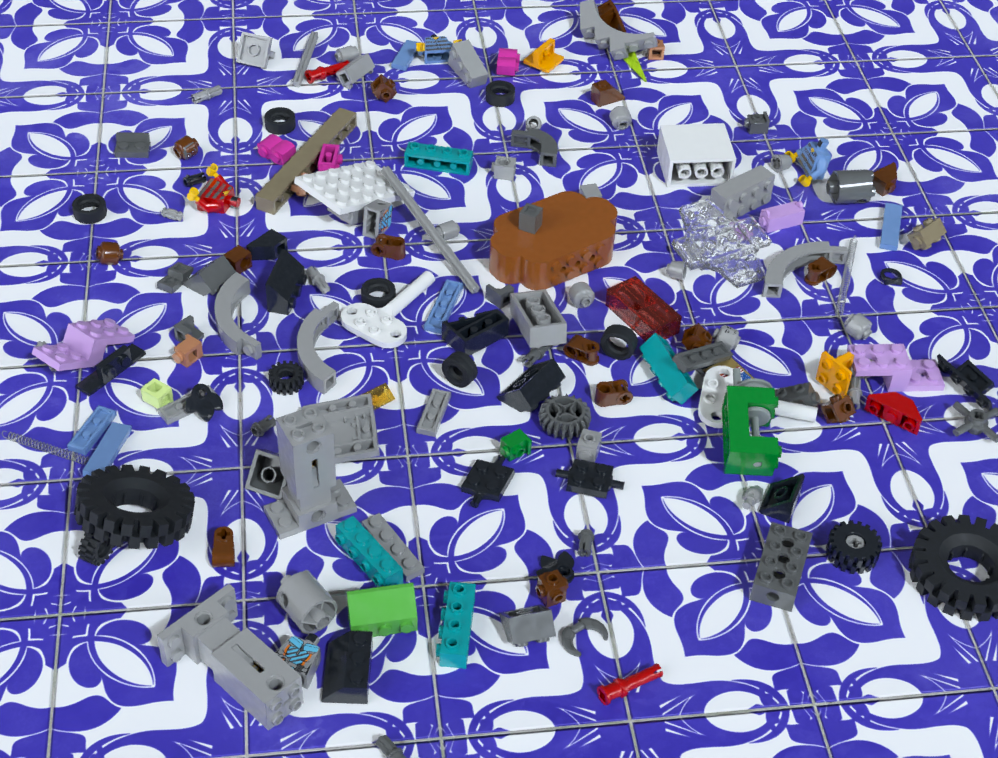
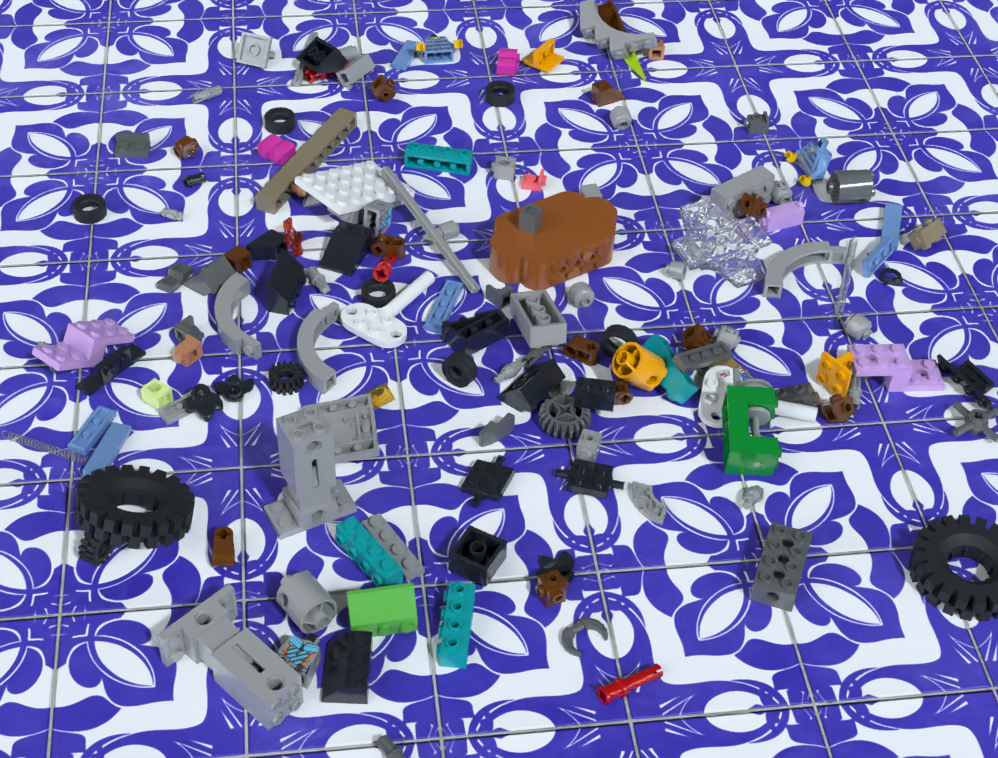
reddish brown head [96,241,124,265] -> none
red torso [187,163,241,214] -> none
dark grey slope [245,449,287,500] -> none
dark grey pin [250,415,276,437] -> none
dark pink brick [318,144,343,171] -> none
light grey tile [416,388,451,437] -> none
light grey wedge [447,39,489,89] -> none
green brick [499,428,532,462] -> none
slope [499,605,556,647] -> none
dark grey arch [511,127,558,167] -> none
light grey brick [526,116,542,131] -> none
dark grey pin [577,529,595,557] -> none
clear red brick [605,276,682,342] -> none
white brick [657,123,736,187] -> none
black slope [759,474,805,523] -> none
light grey hat [771,154,792,173] -> none
reddish brown piece [804,256,837,286] -> none
black bush [826,520,882,574] -> none
red slope [864,392,923,435] -> none
reddish brown slope [872,162,897,197] -> none
none -> black plate [215,374,254,402]
none -> clear red piece [283,217,303,257]
none -> black slope [296,36,348,73]
none -> black slope [319,220,374,277]
none -> red pin [373,253,396,282]
none -> black brick [448,525,507,587]
none -> dark grey slope [479,412,515,447]
none -> light grey piece [493,360,524,384]
none -> coral bracket [521,169,547,192]
none -> black slope [574,376,617,412]
none -> light orange cylinder [612,342,668,392]
none -> light grey tile [631,481,668,525]
none -> reddish brown brick [737,192,768,219]
none -> light grey head [770,180,793,205]
none -> medium blue tile [862,236,894,278]

